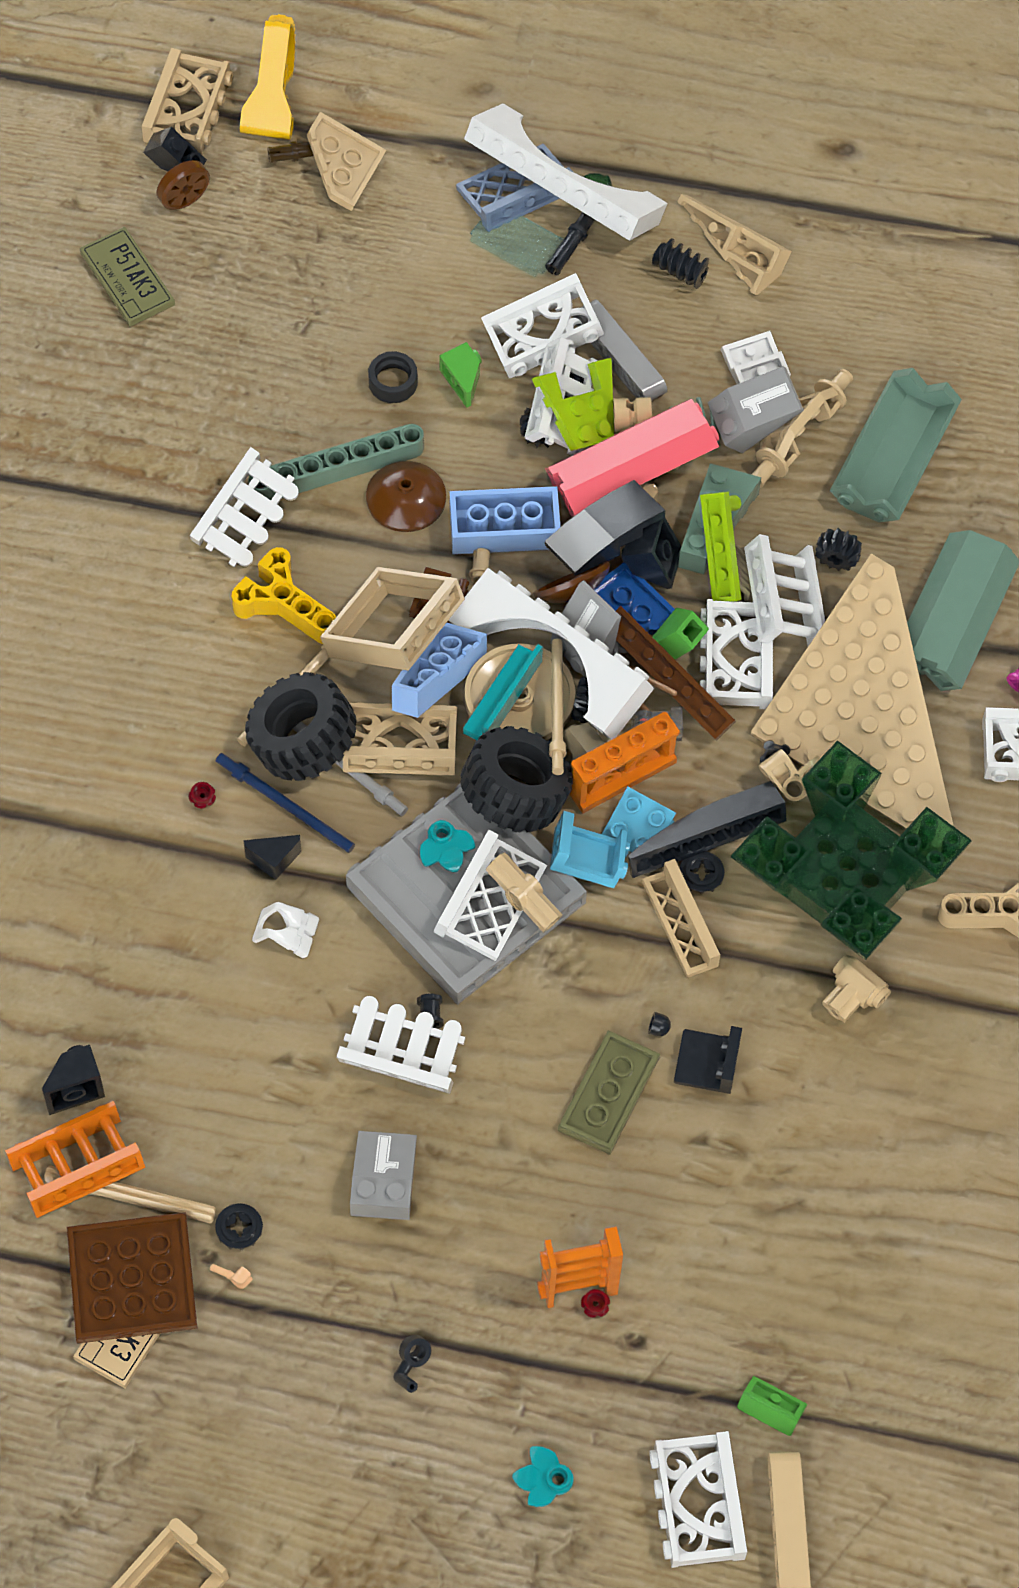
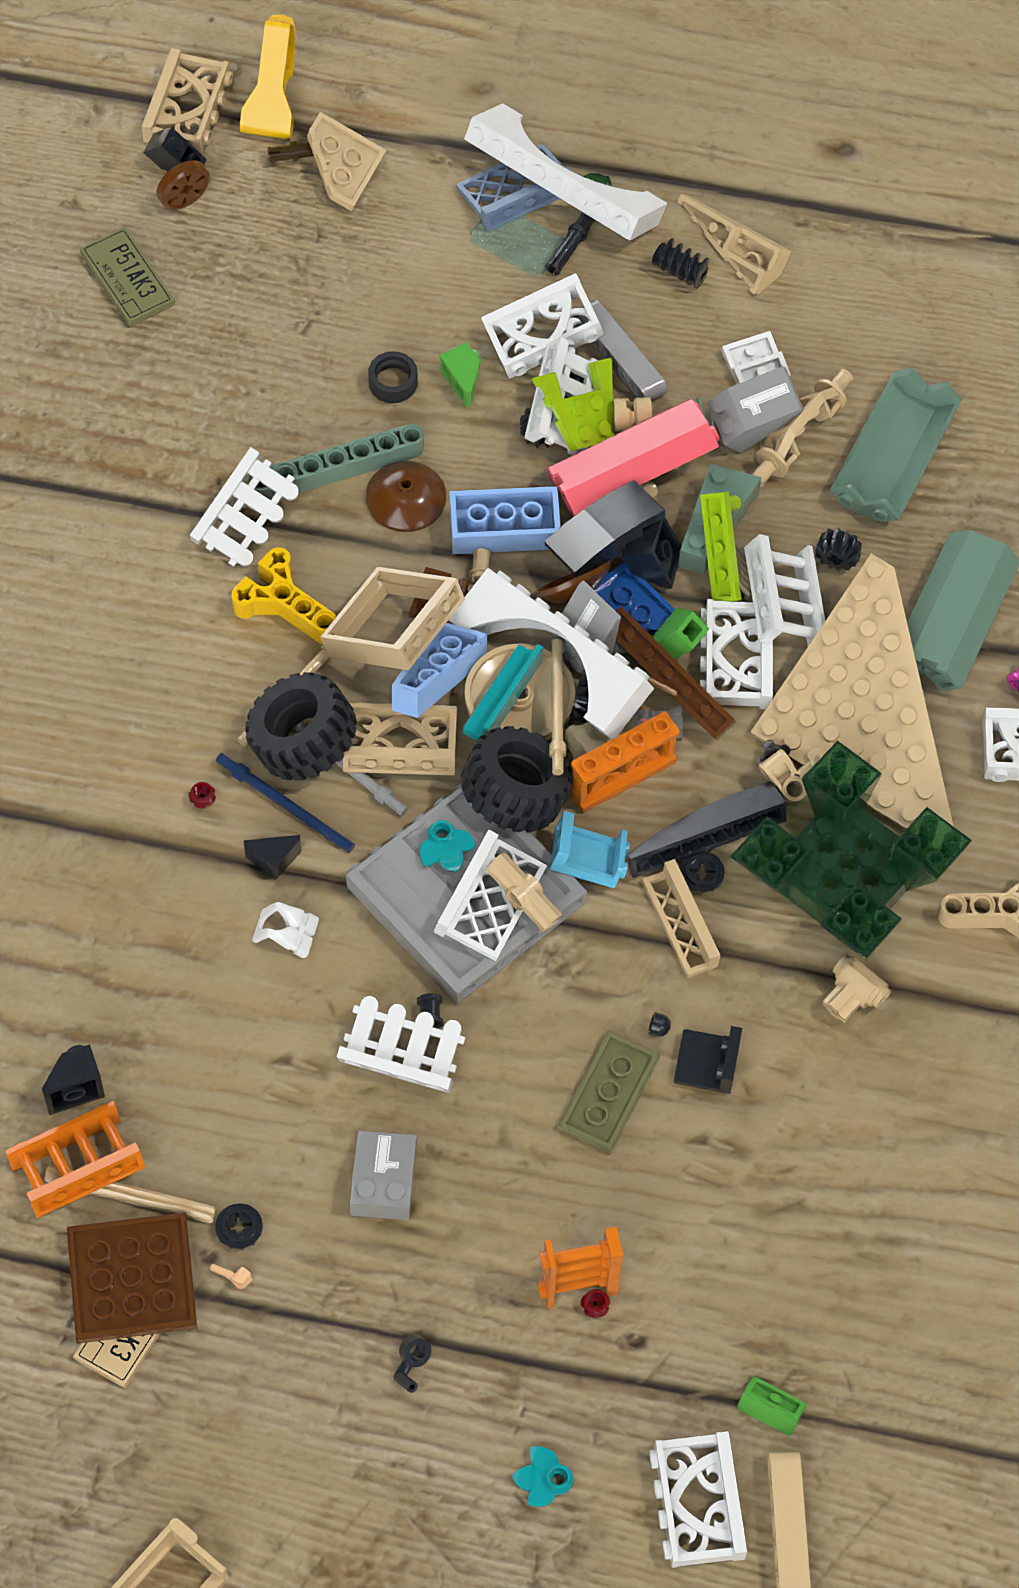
medium azure hinge [602,786,676,852] -> none

